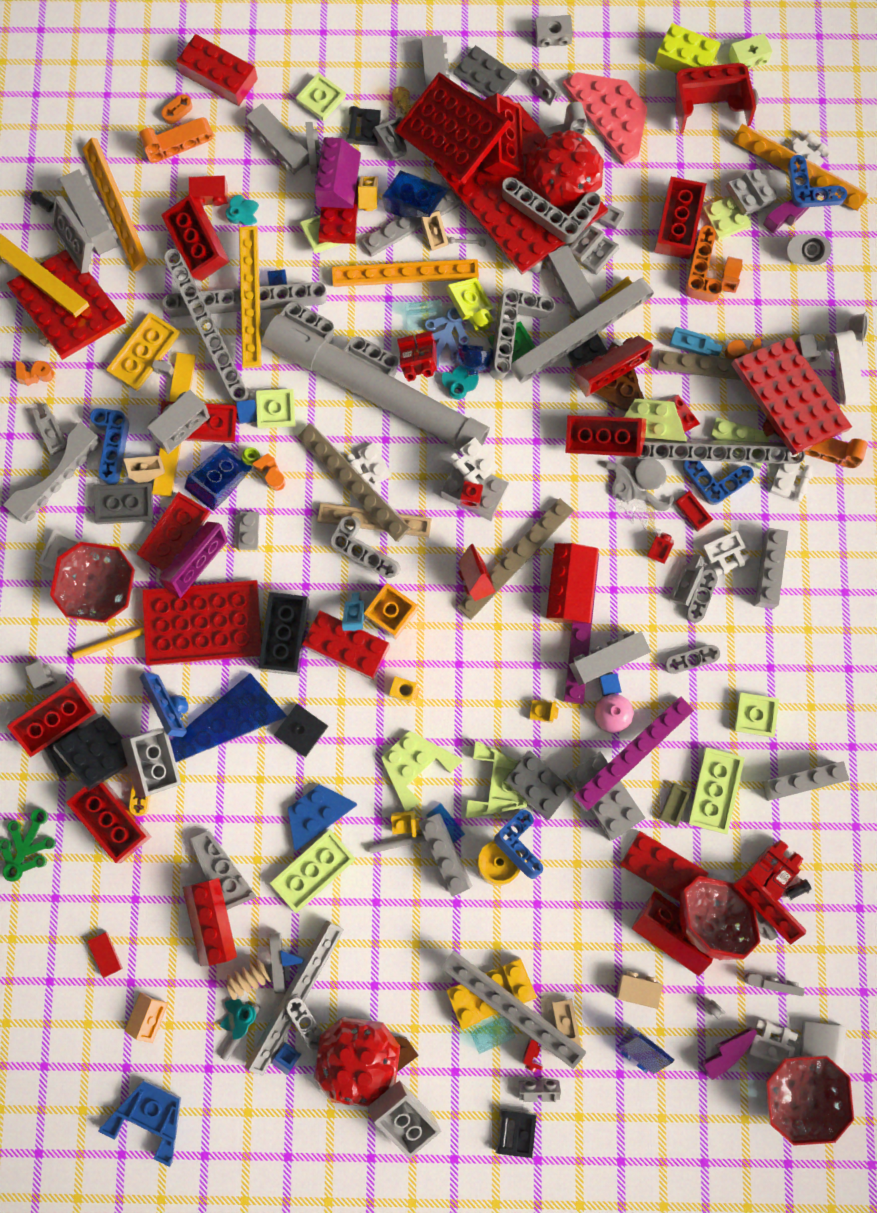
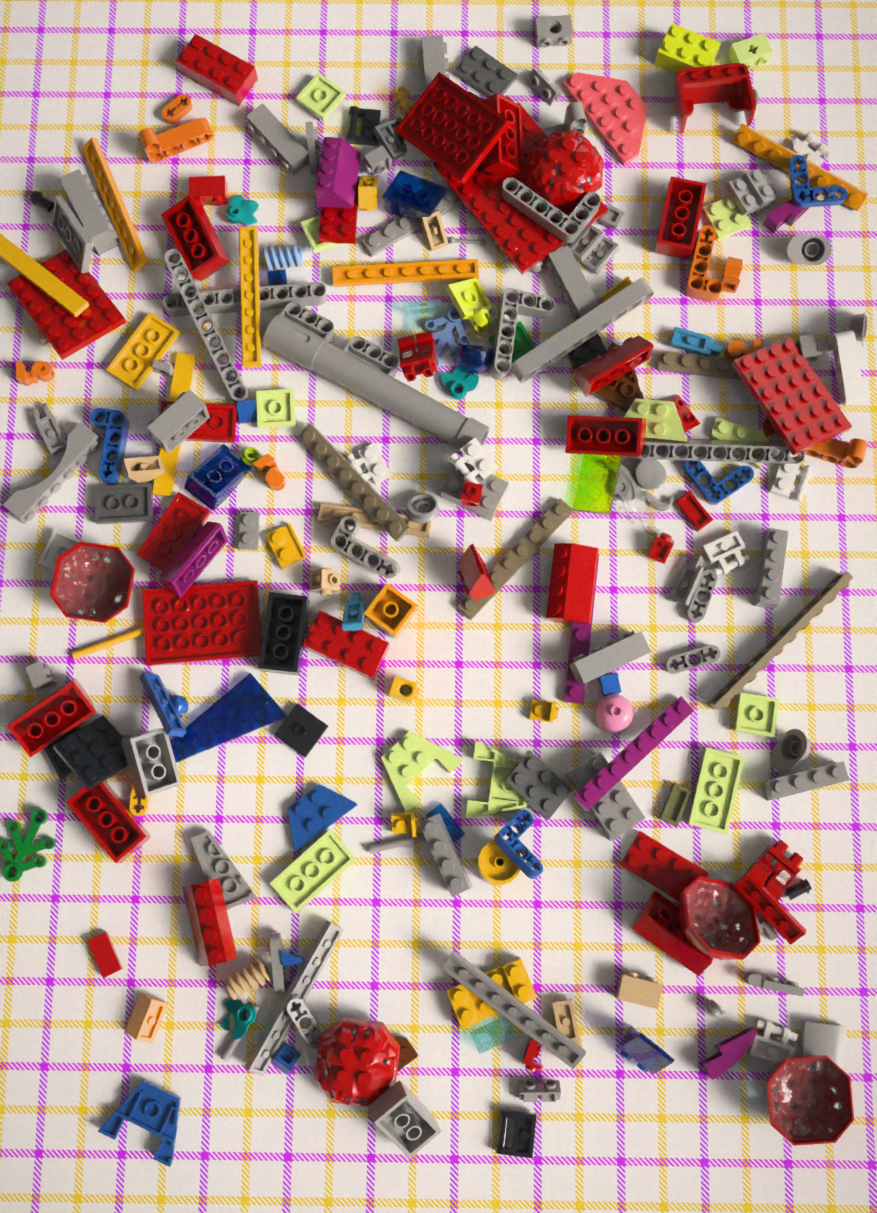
none -> light blue piece [263,244,303,271]
none -> yellow plate [266,523,307,570]
none -> tan brick [309,567,340,596]
none -> light grey brick [363,145,393,176]
none -> light grey piece [407,493,439,523]
none -> clear neon green tile [573,454,622,515]
none -> dark tan plate [708,572,854,710]
none -> light grey piece [770,729,811,772]

